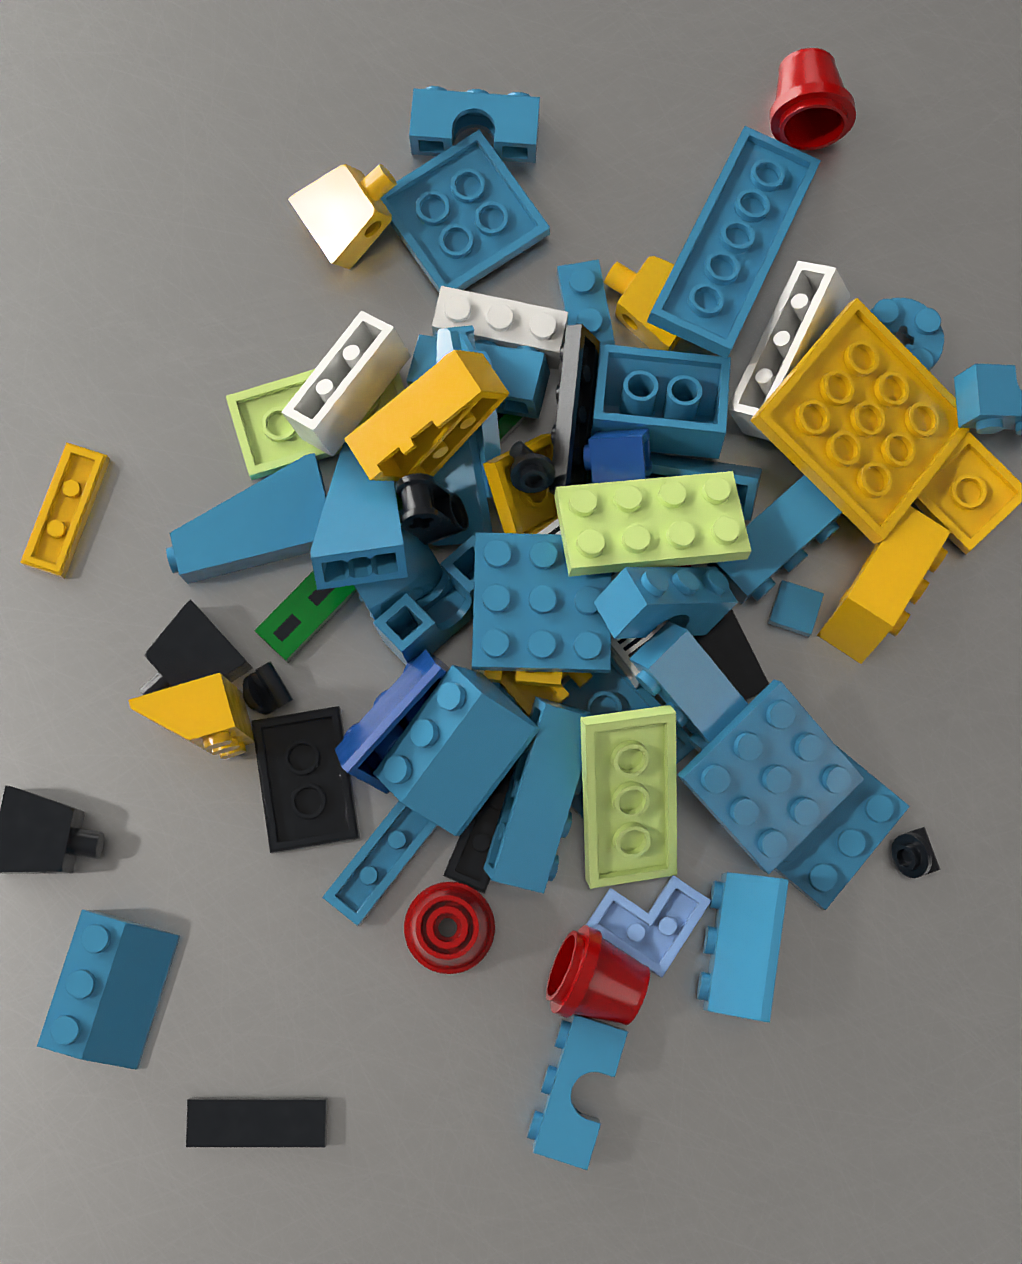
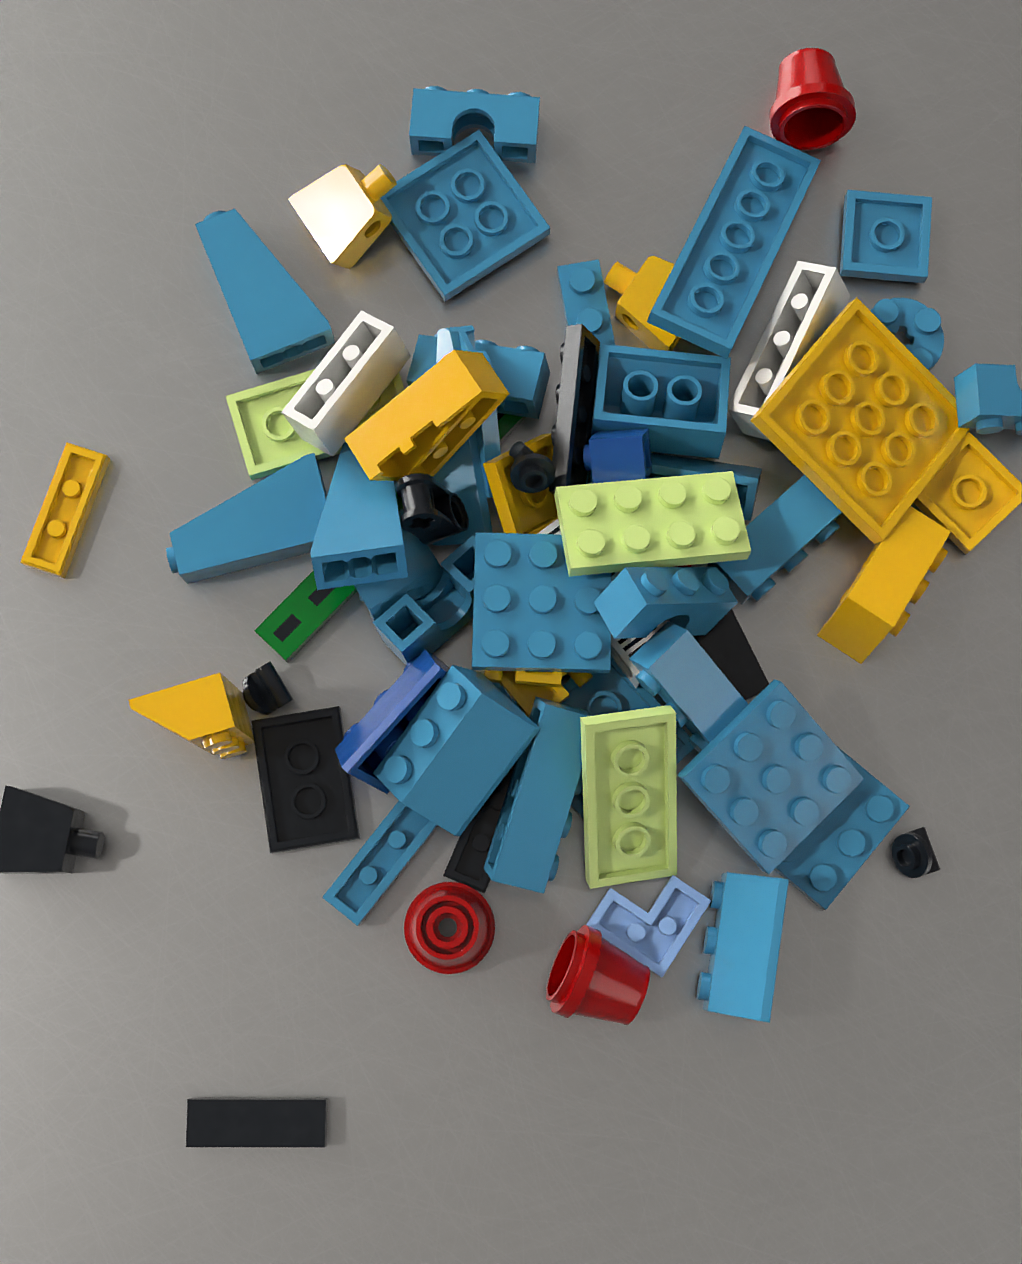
dark azure slope [37,909,180,1070] -> none
black torso [139,599,253,695] -> none
white brick [432,286,569,369] -> none
dark azure arch [527,1014,628,1170] -> none
dark azure tile [767,580,824,637] -> none
none -> dark azure slope [195,209,335,374]
none -> dark azure plate [840,190,932,283]

